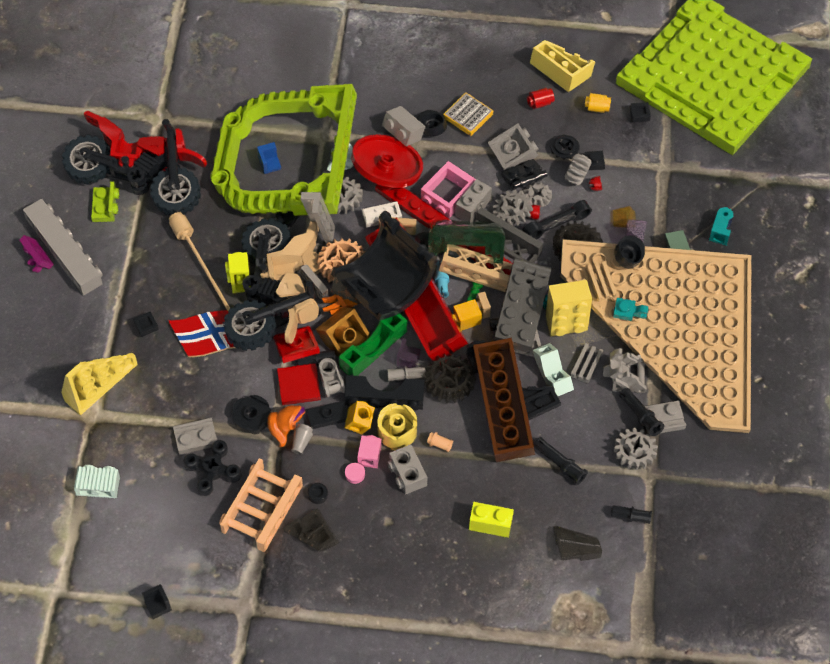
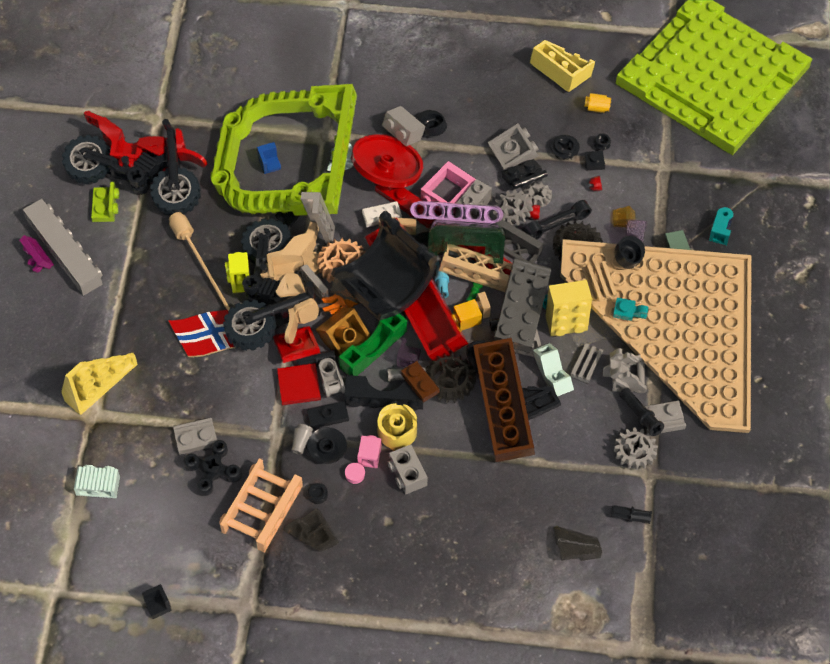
black plate [133,311,159,337] -> none
black plate [232,395,271,435] -> none
orange hair [268,405,305,447] -> none
light grey gear [337,177,363,214] -> none
yellow brick [344,401,375,435] -> none
light nougat pin [427,432,453,452] -> none
tile [443,93,493,136] -> none
neon yellow brick [469,502,514,538] -> none
red brick [527,88,555,109] -> none
black pin [533,437,588,485] -> none
light grey gear [564,154,591,185] -> none
black plate [630,102,651,122] -> none
none -> black dish [307,427,347,464]
none -> reddish brown plate [401,361,440,403]
none -> lavender beam [410,201,503,224]
none -> black plate [593,133,611,150]

